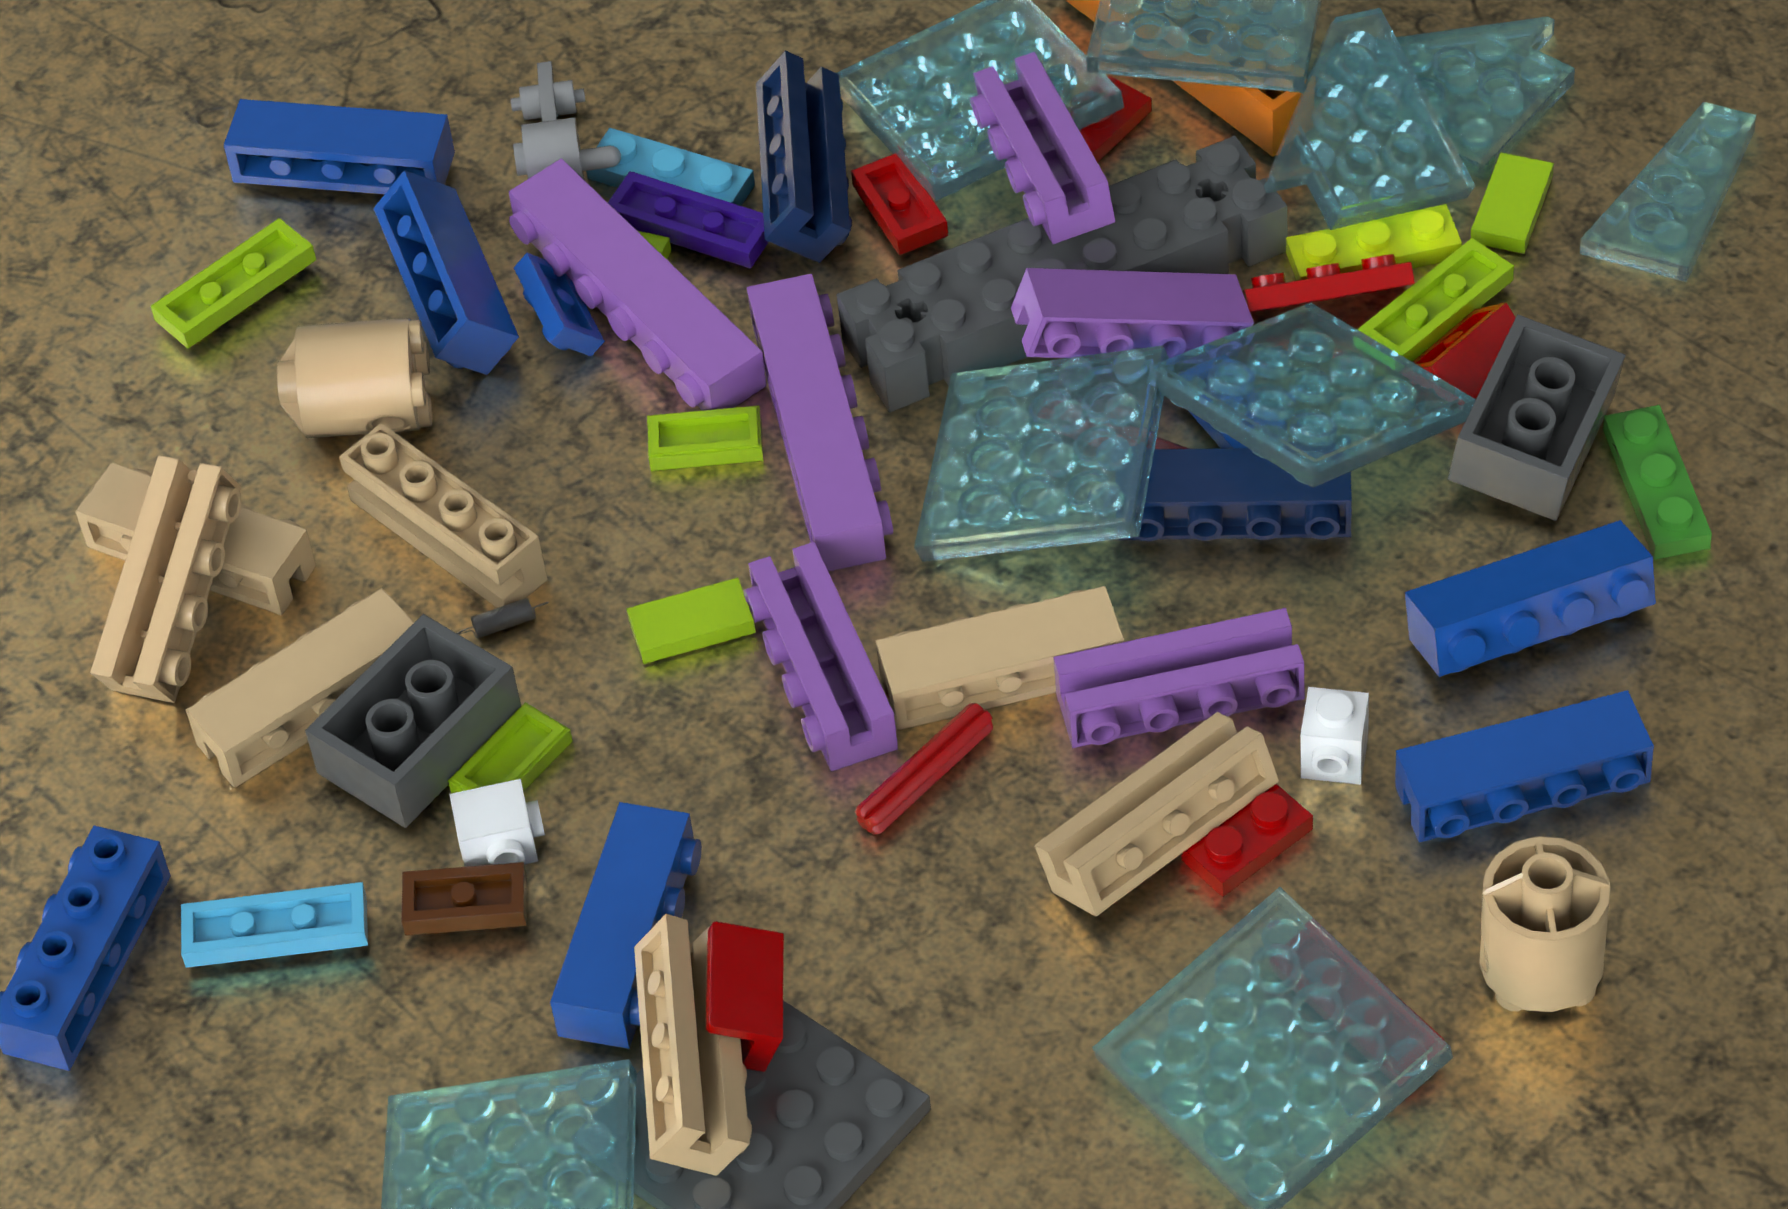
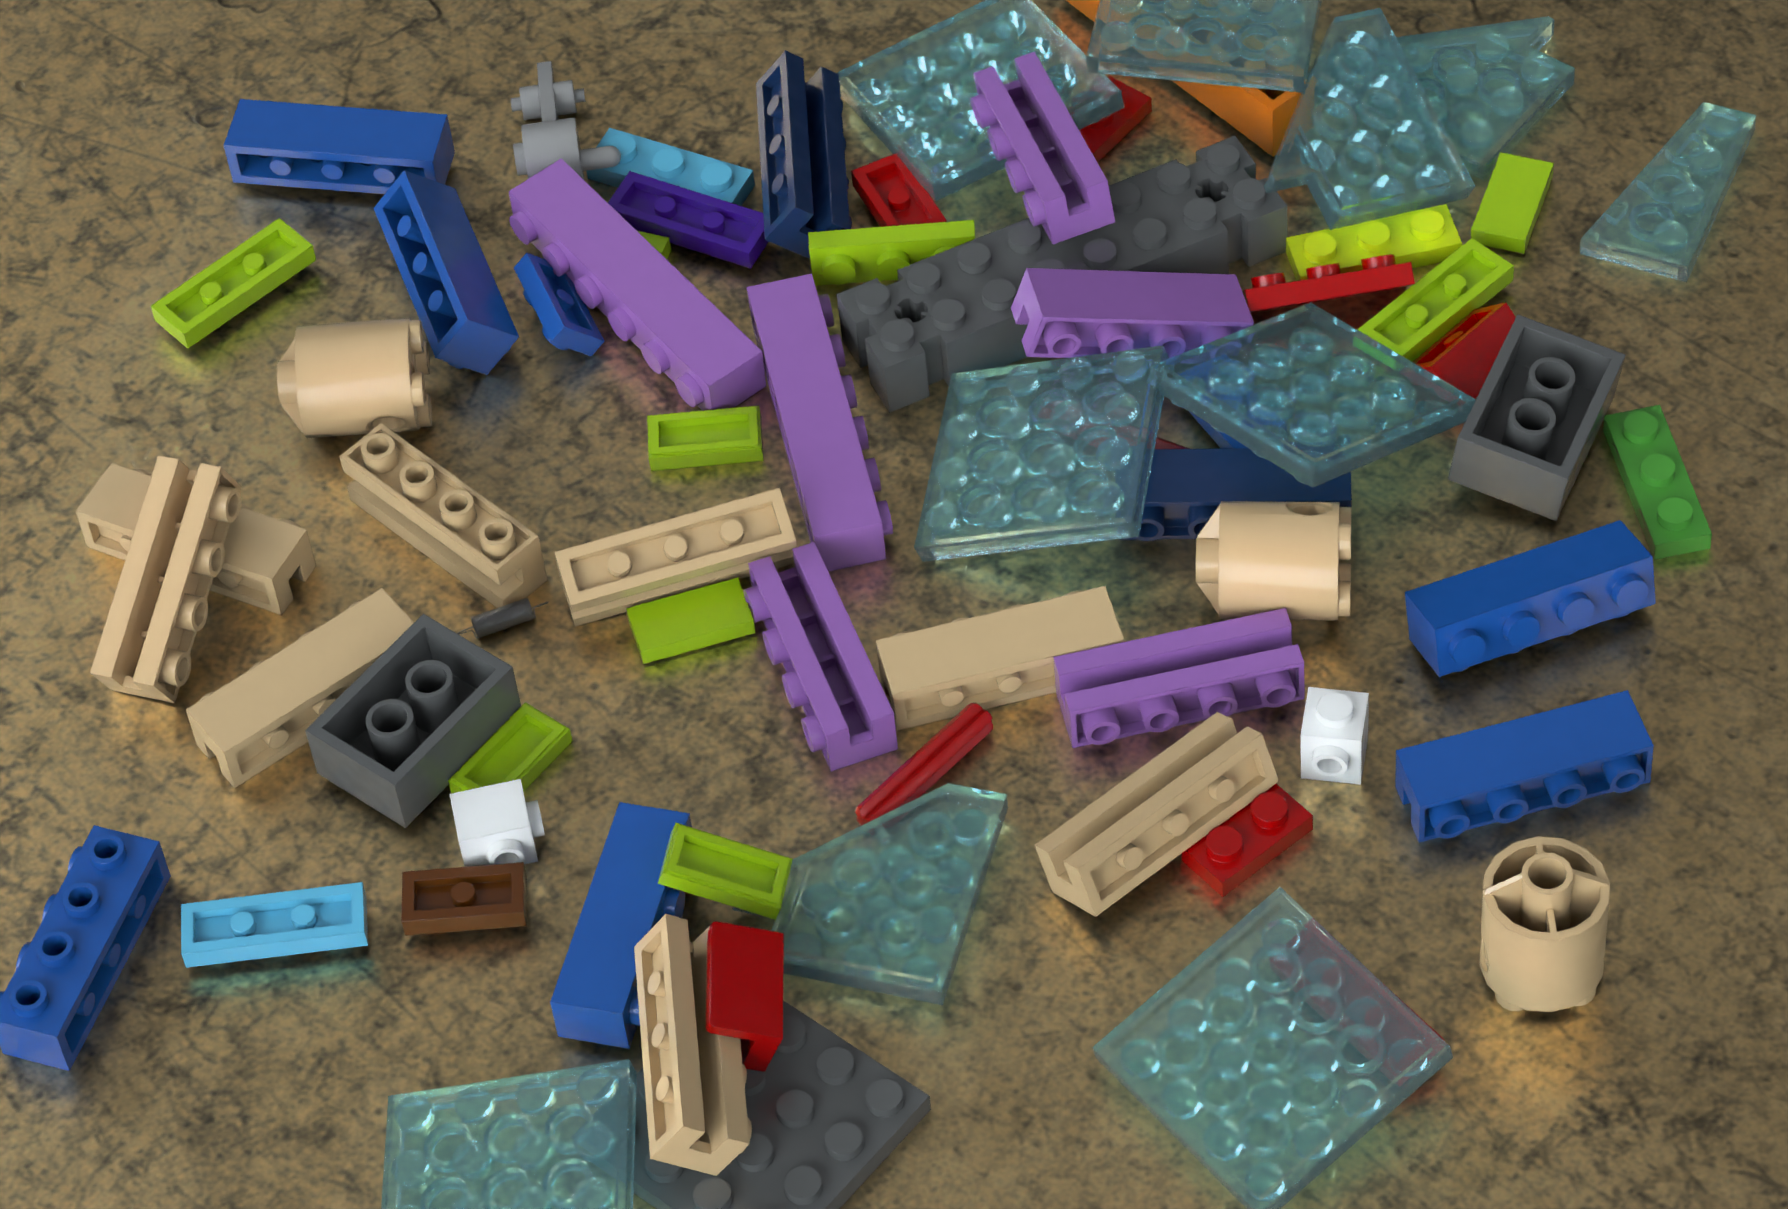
none -> tan brick [555,488,797,627]
none -> lime tile [658,822,793,920]
none -> clear light blue wing [732,783,1008,1005]
none -> lime plate [808,220,976,286]
none -> tan cylinder [1196,501,1352,620]

